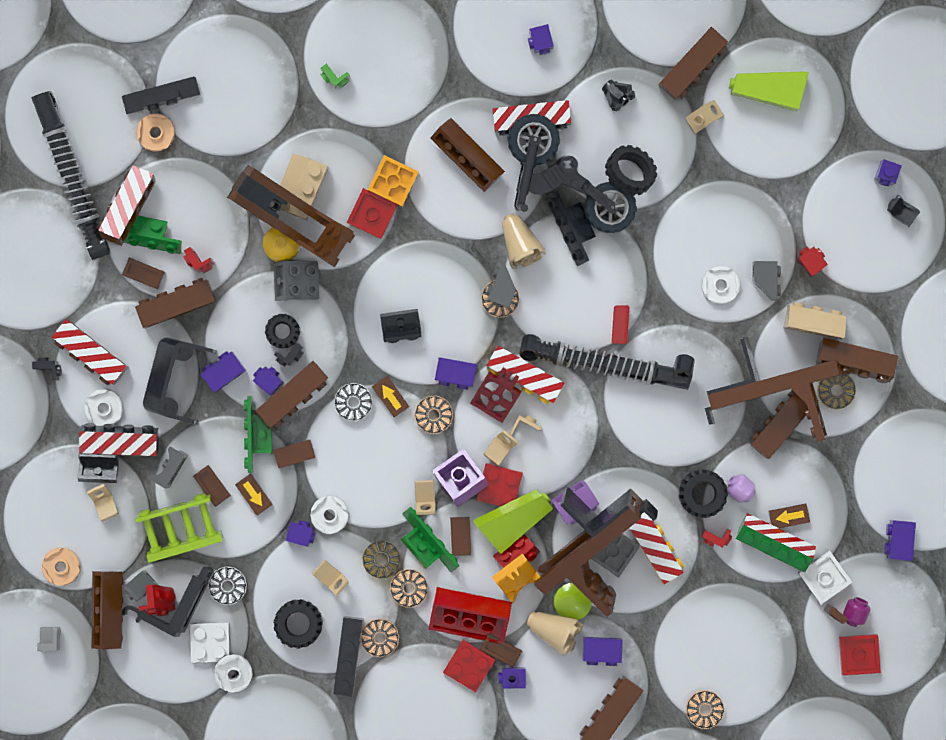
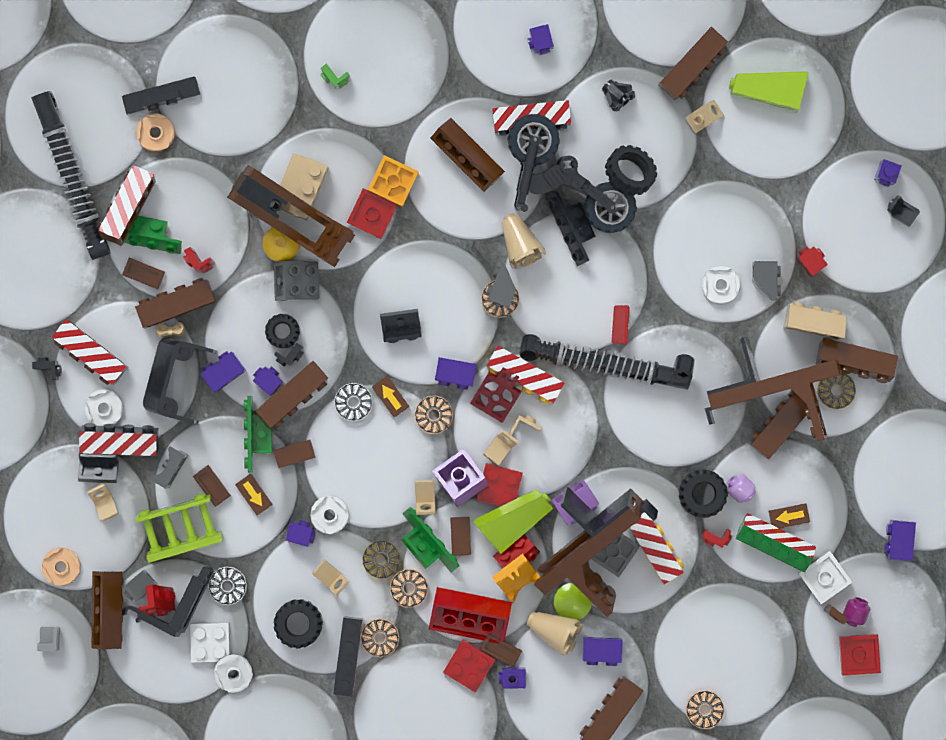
none -> tan piece [156,322,185,338]

